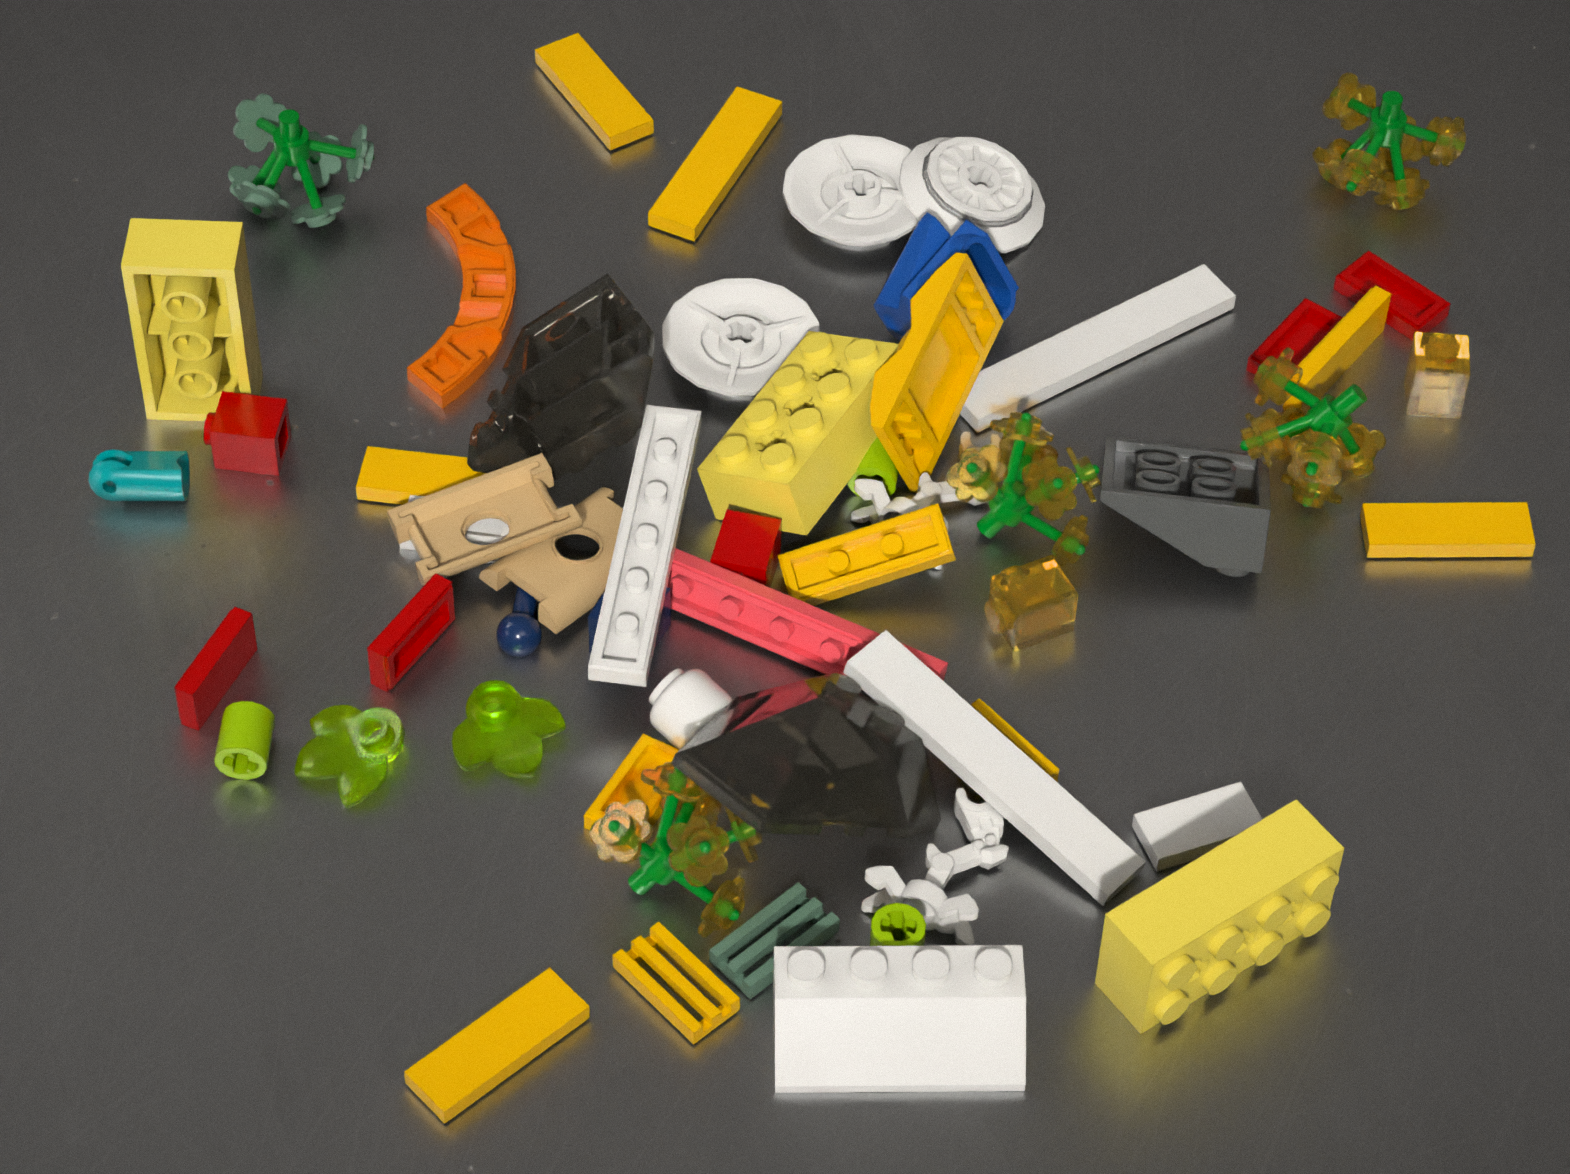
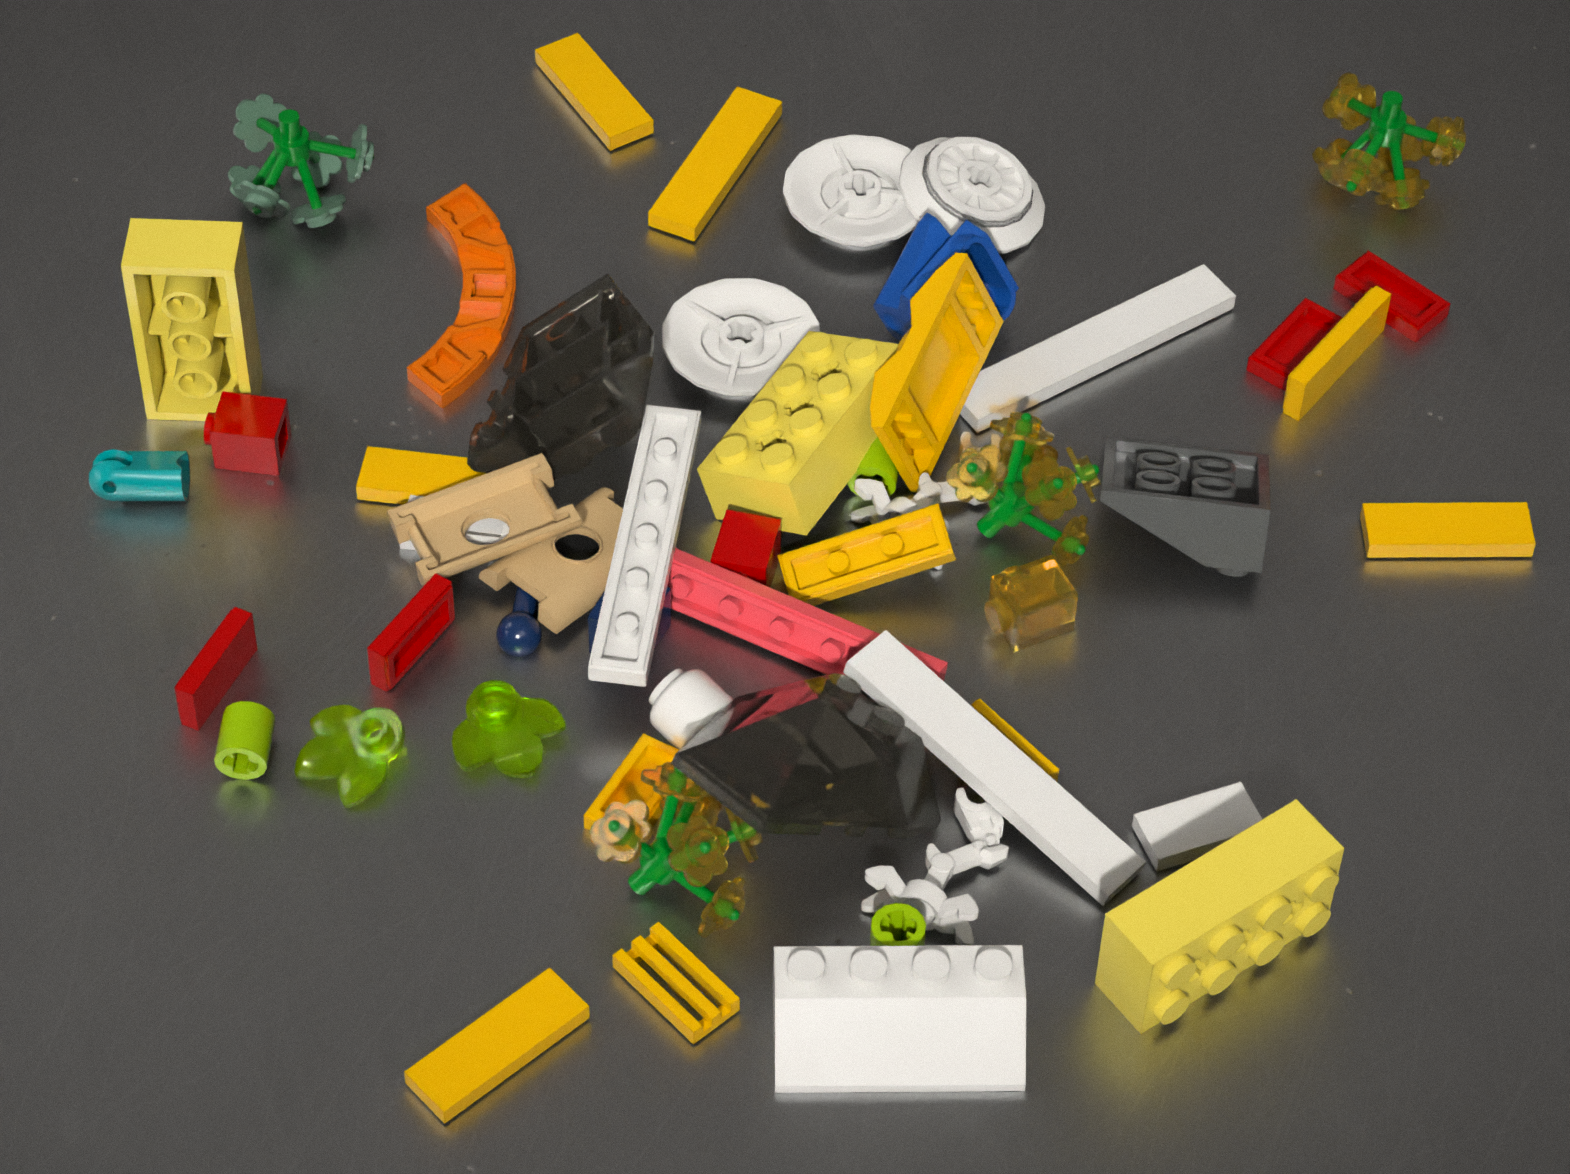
sand green tile [709,882,840,1000] -> none
clear yellow plant [1239,347,1386,508] -> none
clear yellow brick [1405,332,1471,419] -> none

